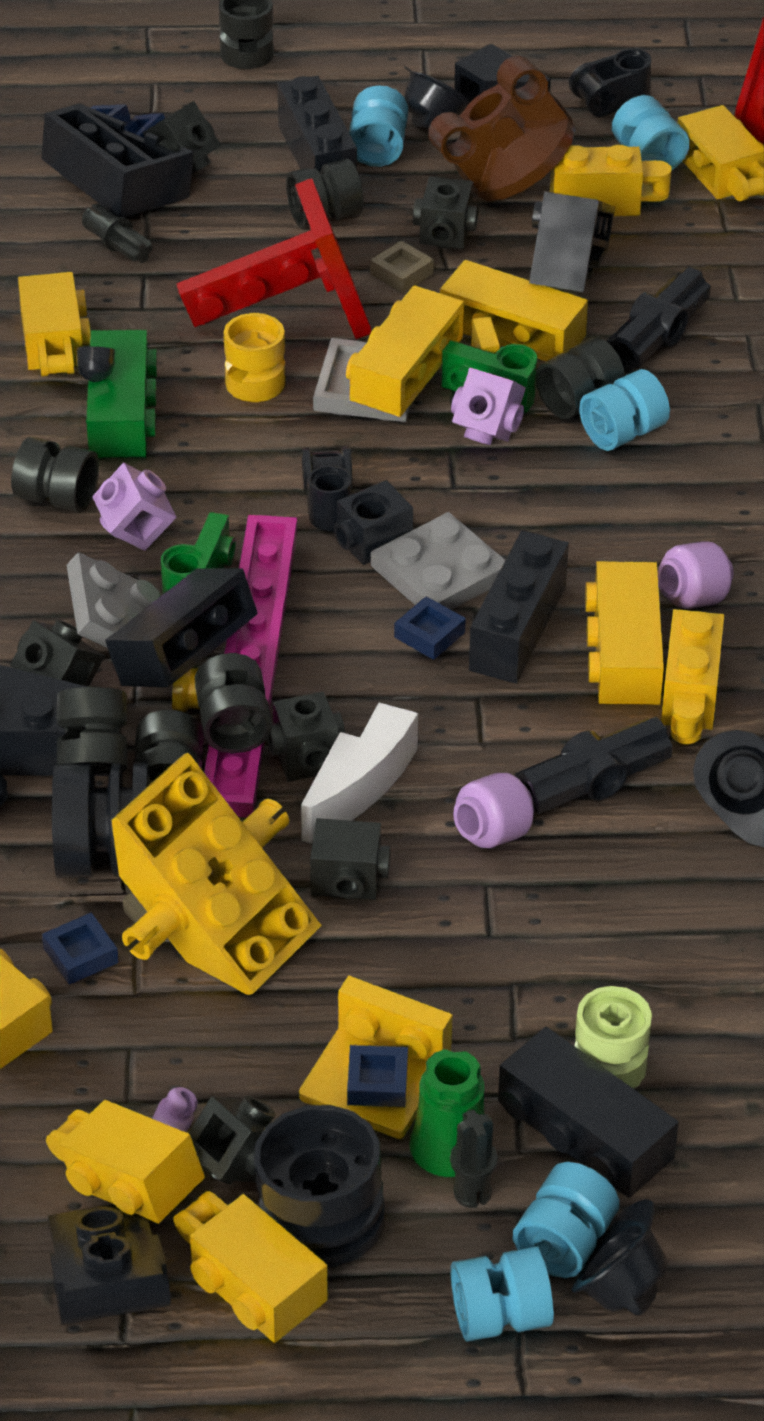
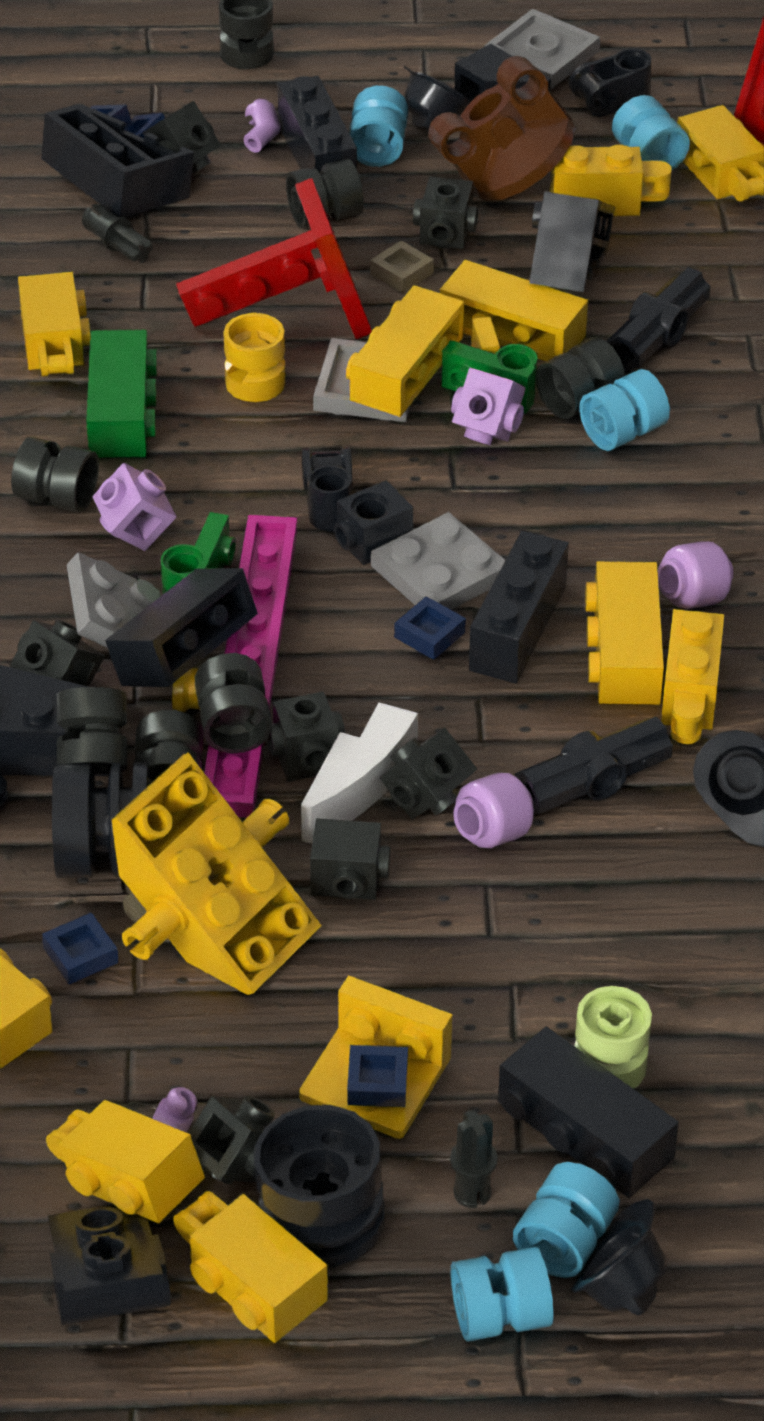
black hinge [77,347,115,382] -> none
green plant [409,1049,485,1177] -> none
none -> lavender arm [244,99,281,153]
none -> pearl dark grey brick [380,727,477,820]
none -> light grey plate [484,9,600,89]

